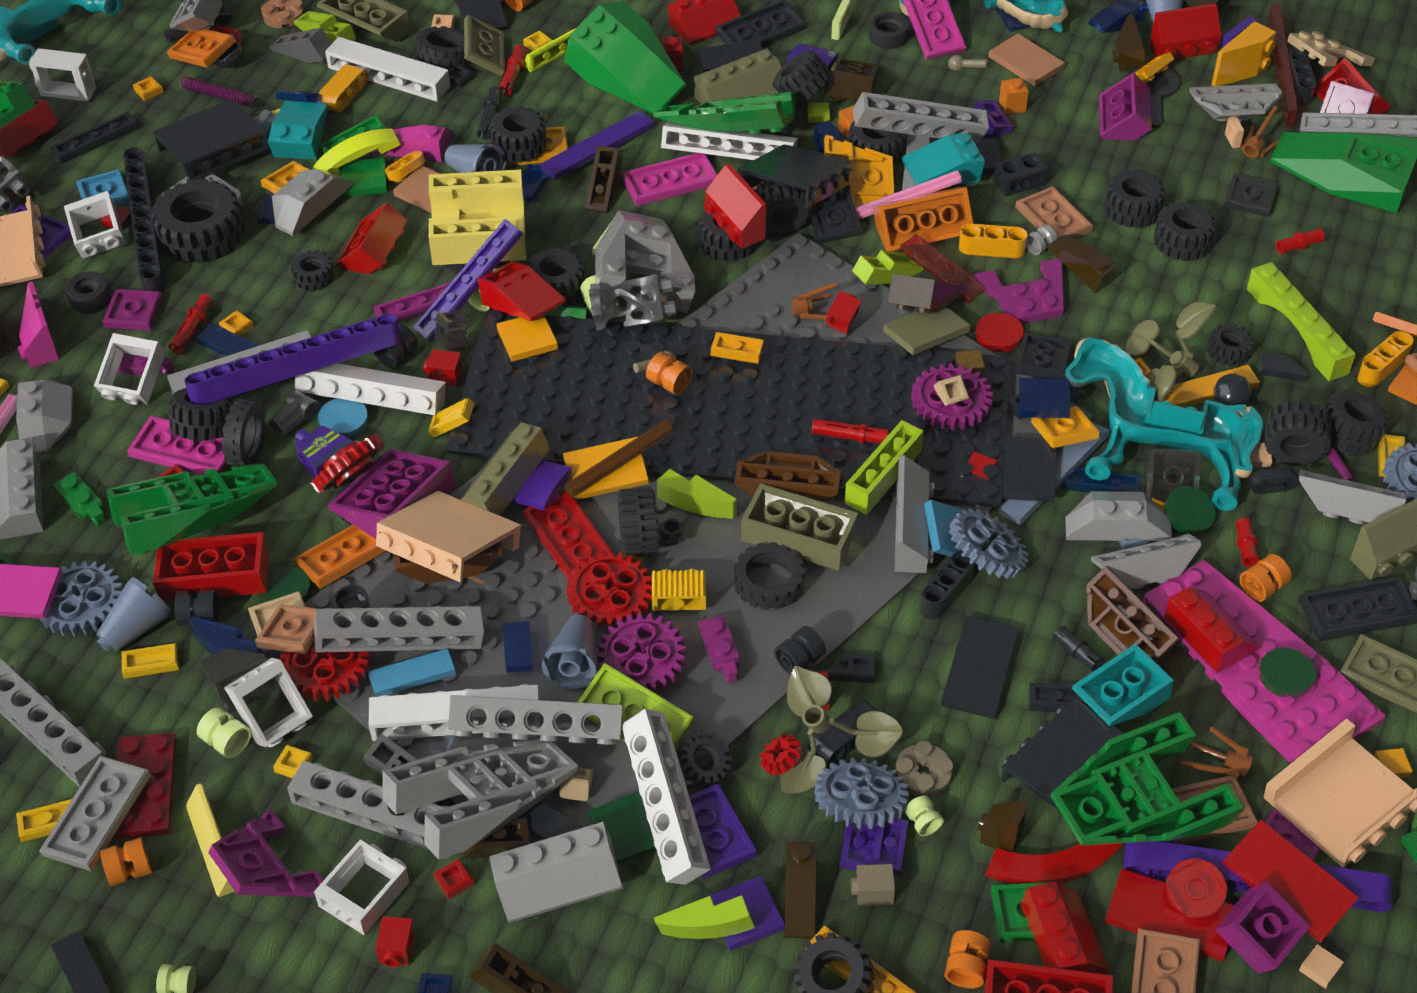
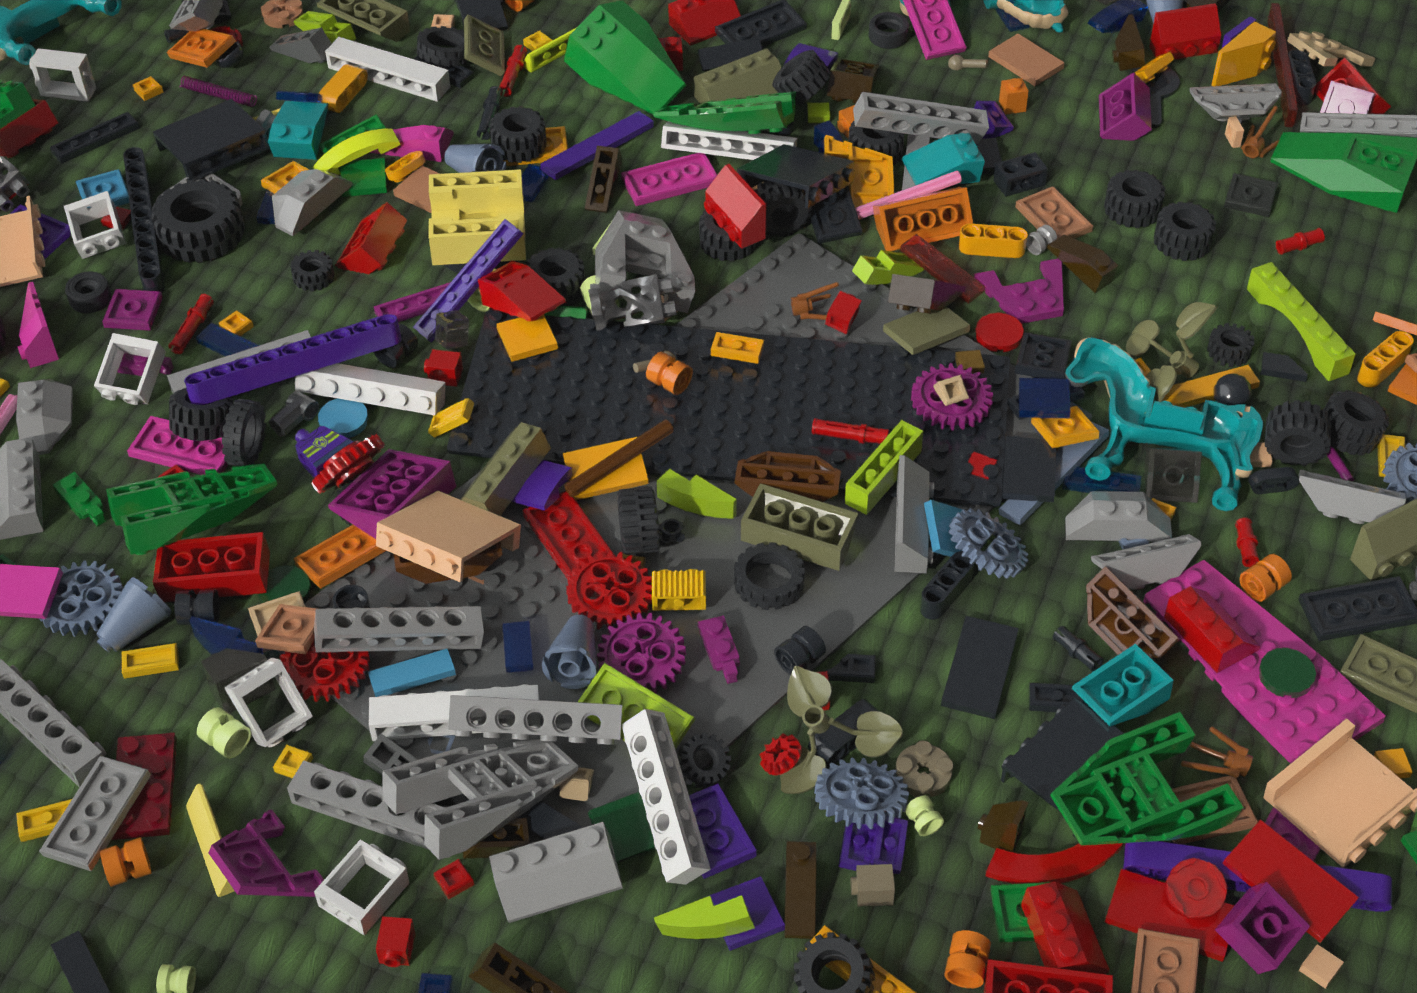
dark green tile [1164,486,1215,535] -> none

